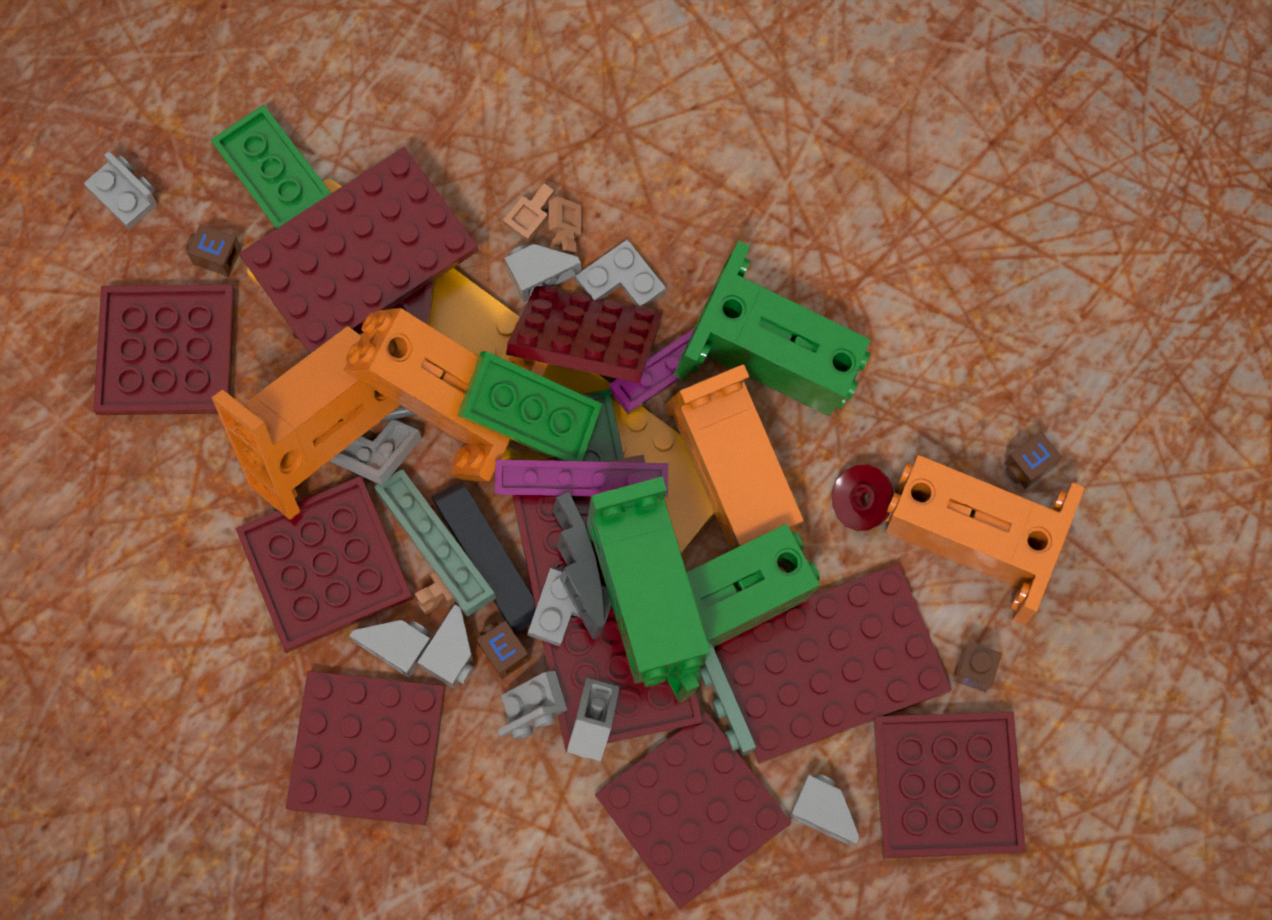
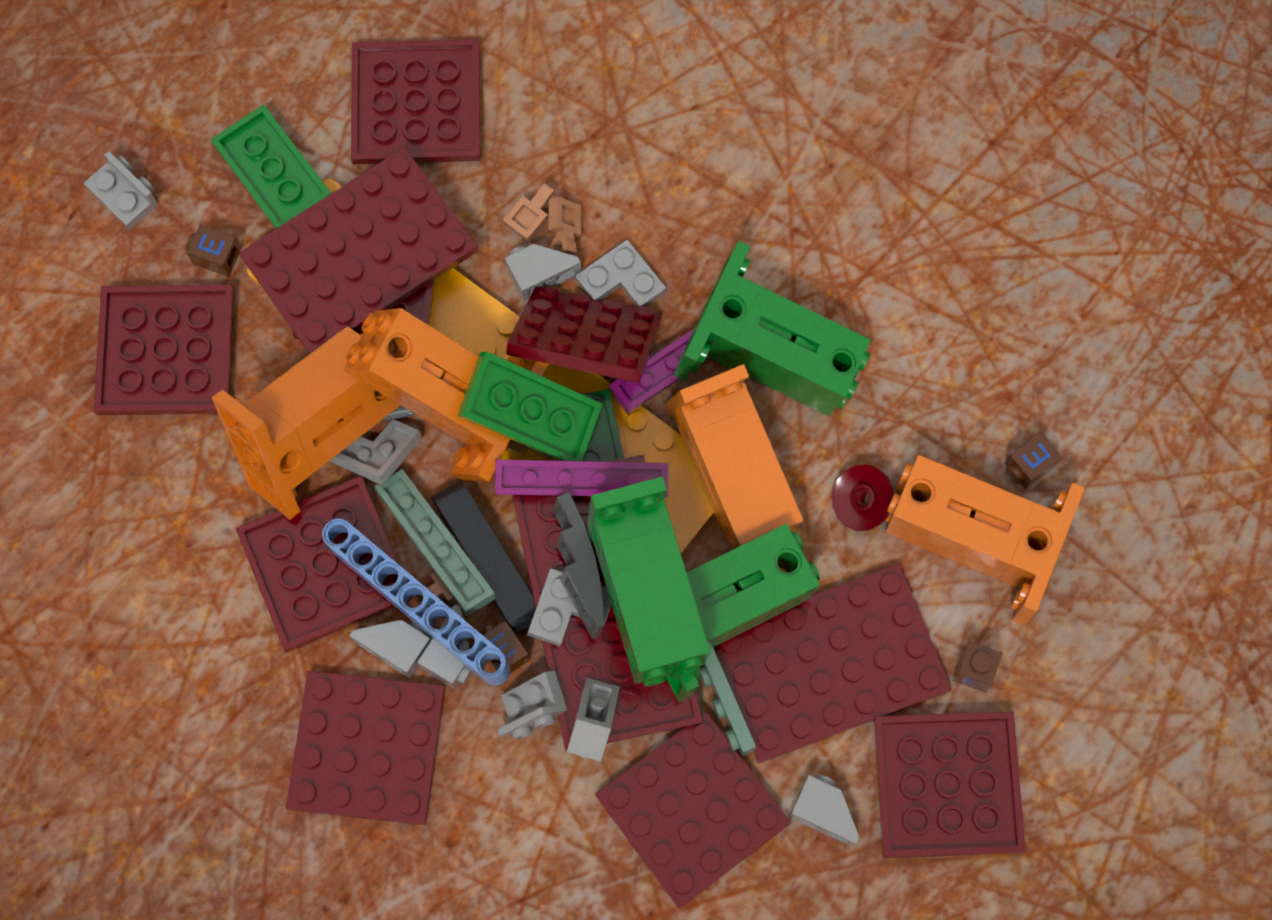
none -> medium blue beam [322,519,511,686]
none -> dark red plate [351,39,481,165]

